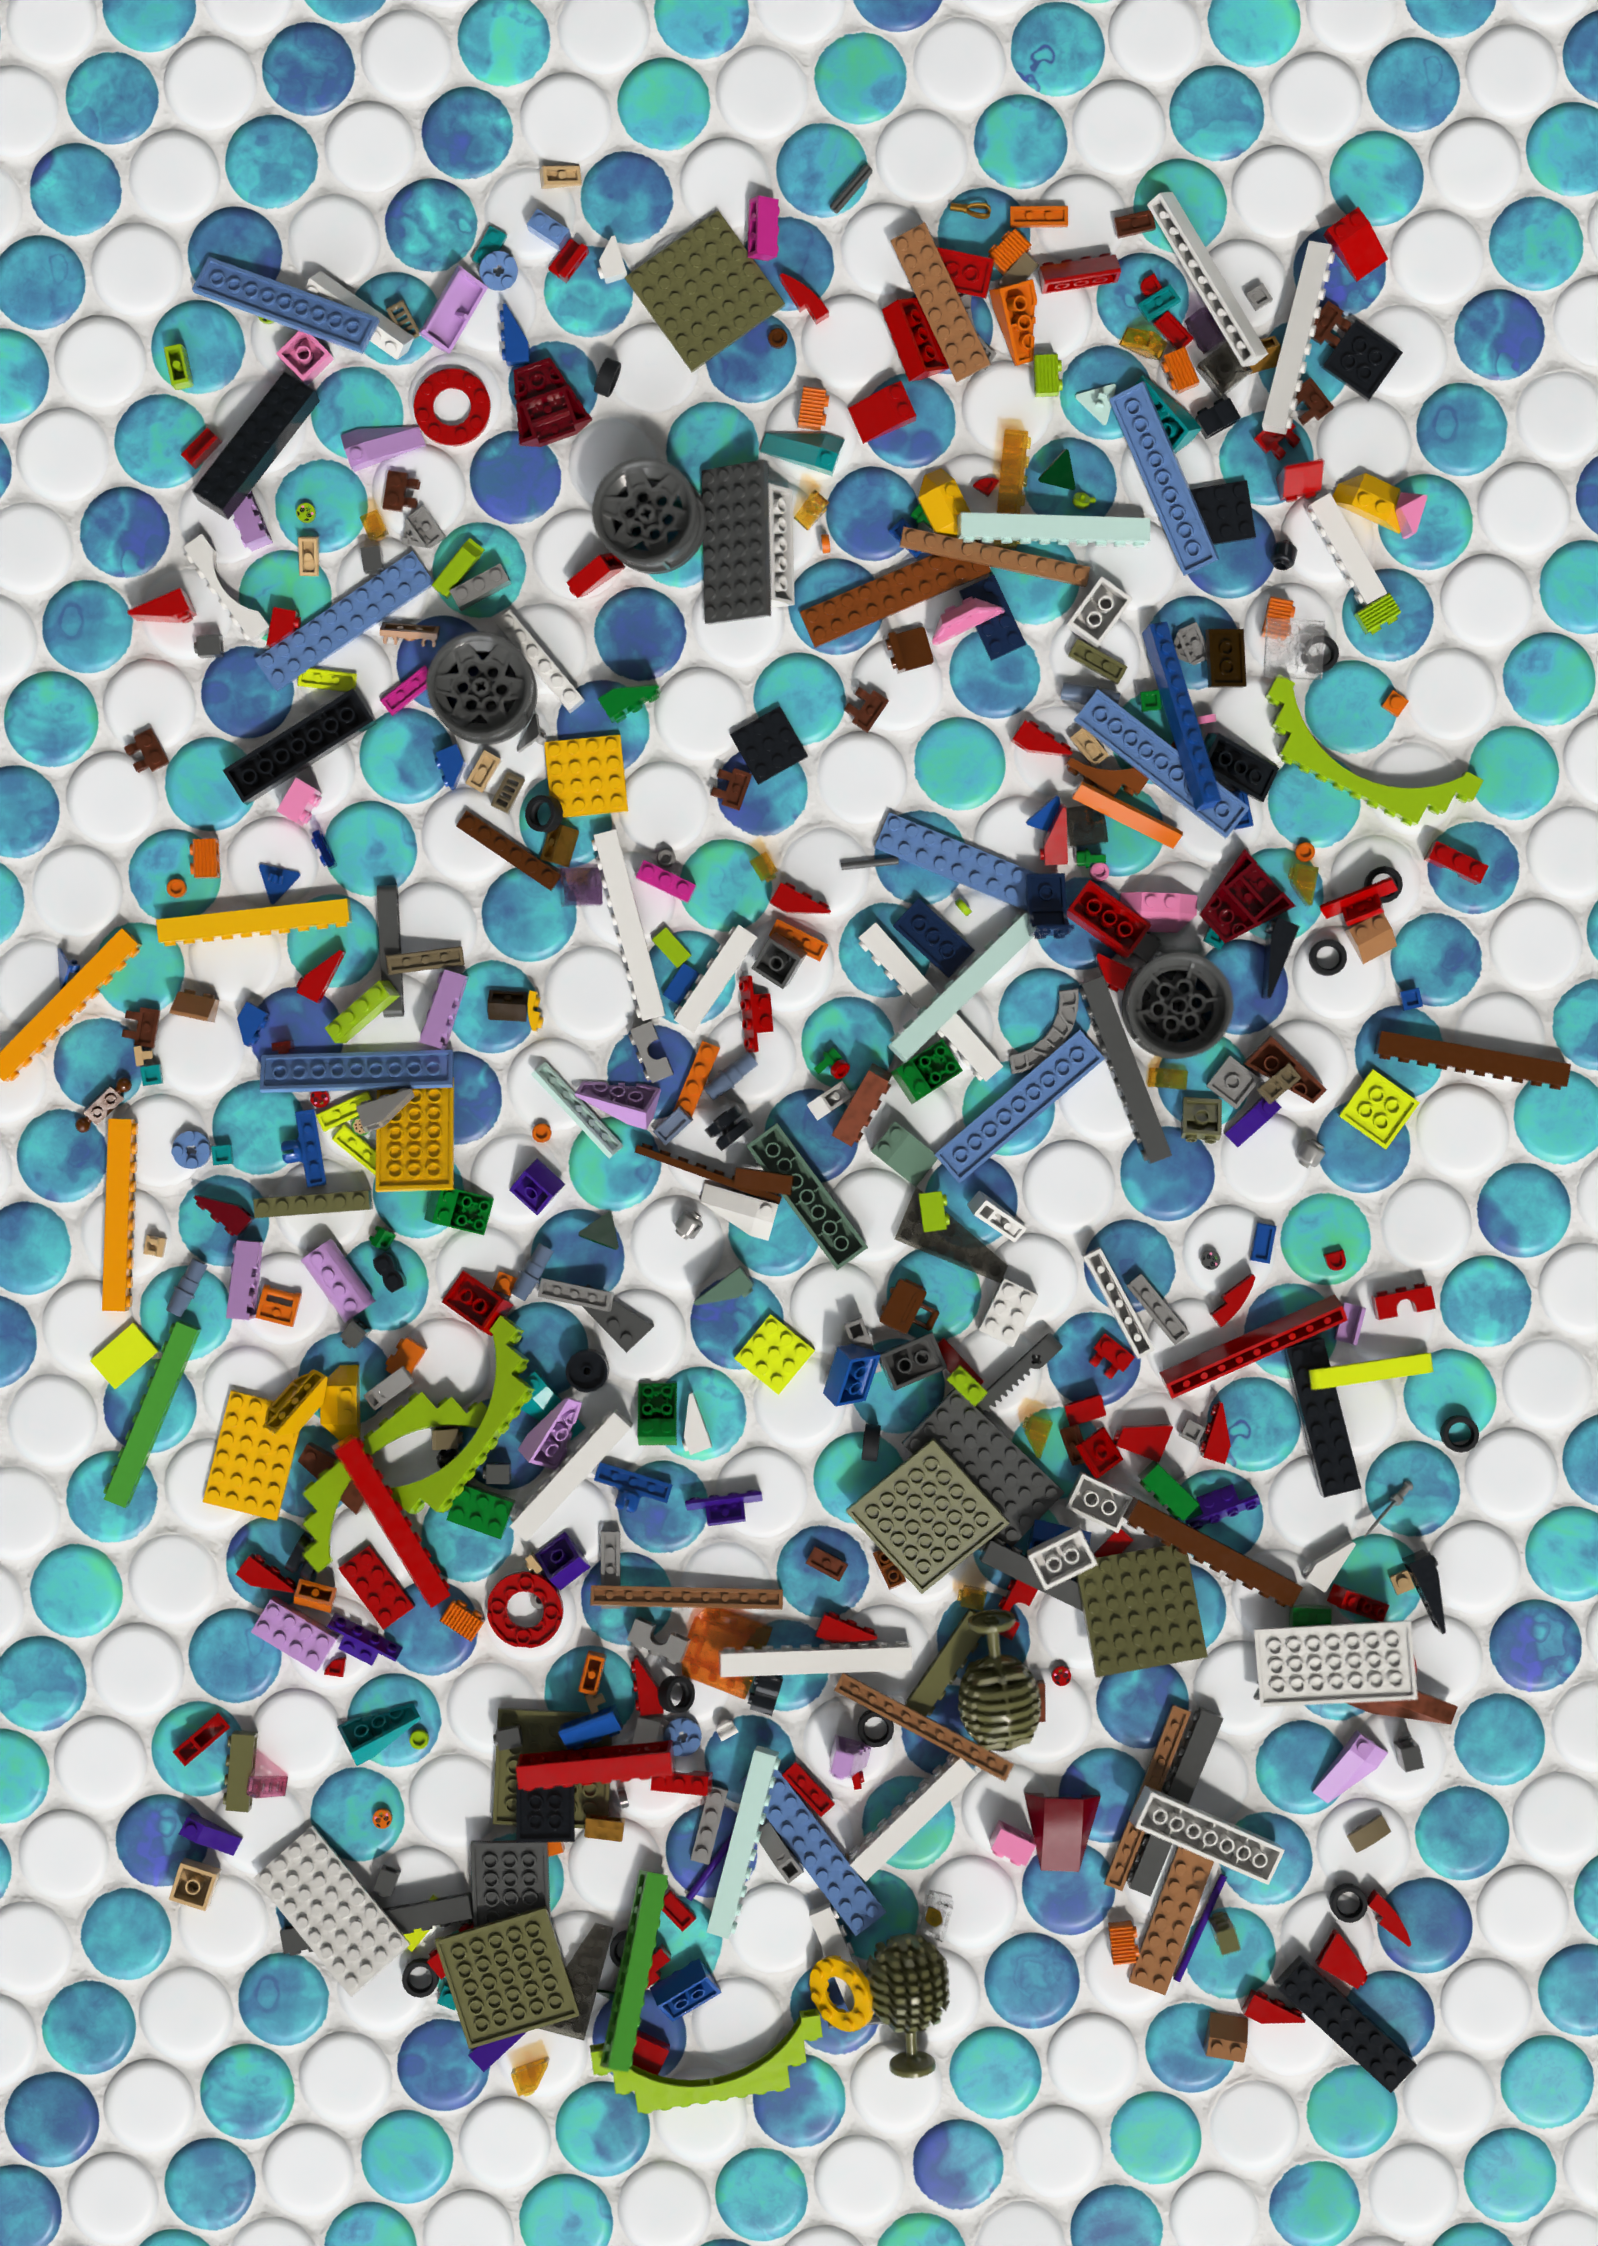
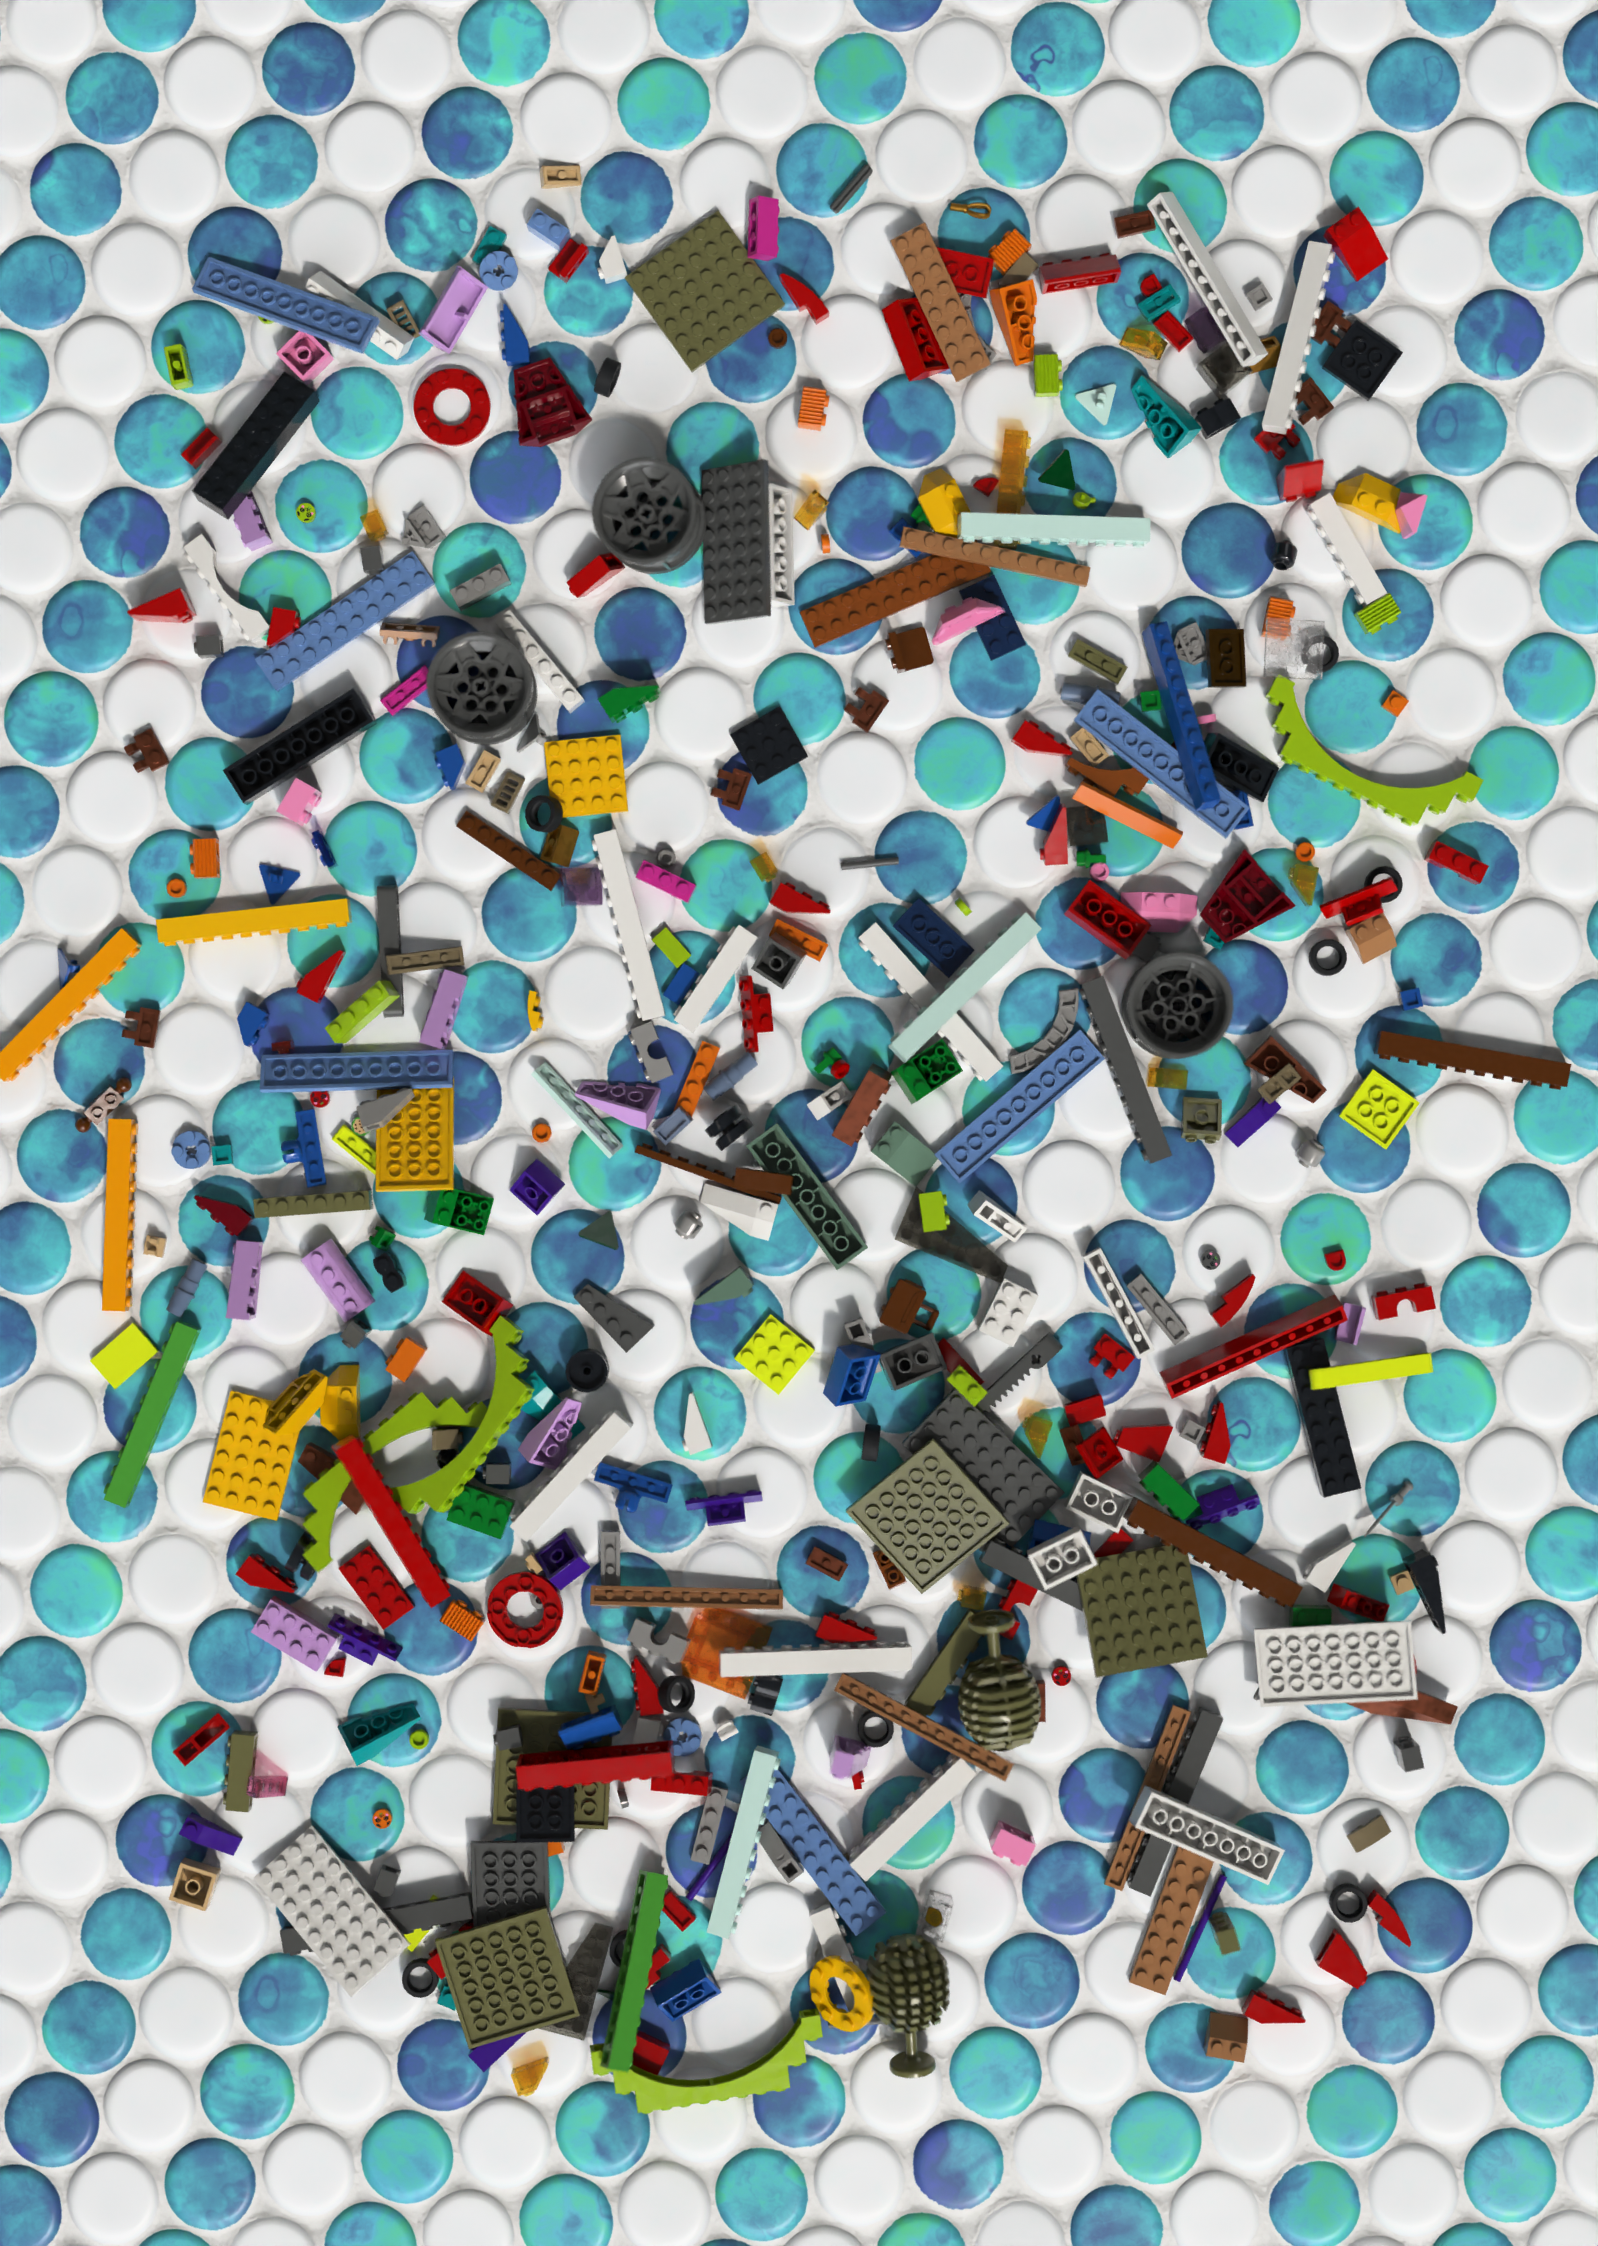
tan tile [134,1046,153,1067] -> none
teal plate [140,1064,163,1086] -> none
medium nougat slope [170,989,219,1023] -> none
orange plate [255,1284,302,1327] -> none
orange brick [293,1579,337,1613] -> none
neon yellow tile [297,668,357,692] -> none
tan slope [298,536,319,576] -> none
neon yellow tile [316,1090,373,1132] -> none
lavender wedge [340,427,426,472] -> none
light grey slope [363,1366,415,1411] -> none
copper plate [382,470,421,512] -> none
lime piece [431,538,485,599] -> none
dark brown panel [488,990,528,1022] -> none
orange plate [493,1271,517,1296] -> none
sand blue piece [510,1243,554,1301] -> none
light grey plate [538,1278,614,1312] -> none
pearl gold panel [584,1814,625,1842] -> none
green slope [637,1383,677,1445] -> none
teal wedge [760,433,845,476] -> none
red plate [782,1761,835,1817] -> none
red slope [848,381,916,444] -> none
medium blue plate [874,812,1066,911] -> none
orange plate [1010,206,1068,228] -> none
dark red wedge [1024,1792,1101,1872] -> none
dark blue bracket [1025,873,1074,939] -> none
white brick [1066,577,1133,649] -> none
red slope [1095,953,1133,992] -> none
orange brick [1108,1920,1139,1965] -> none
medium blue plate [1109,382,1219,576] -> none
orange brick [1161,347,1200,394] -> none
black plate [1190,480,1256,545] -> none
light grey plate [1206,1056,1260,1109] -> none
blue tile [1250,1223,1277,1264] -> none
black slope [1262,917,1300,999] -> none
black brick [1274,1955,1417,2093] -> none
lavender wedge [1312,1730,1388,1803] -> none
black tyre [1440,1415,1479,1453] -> none

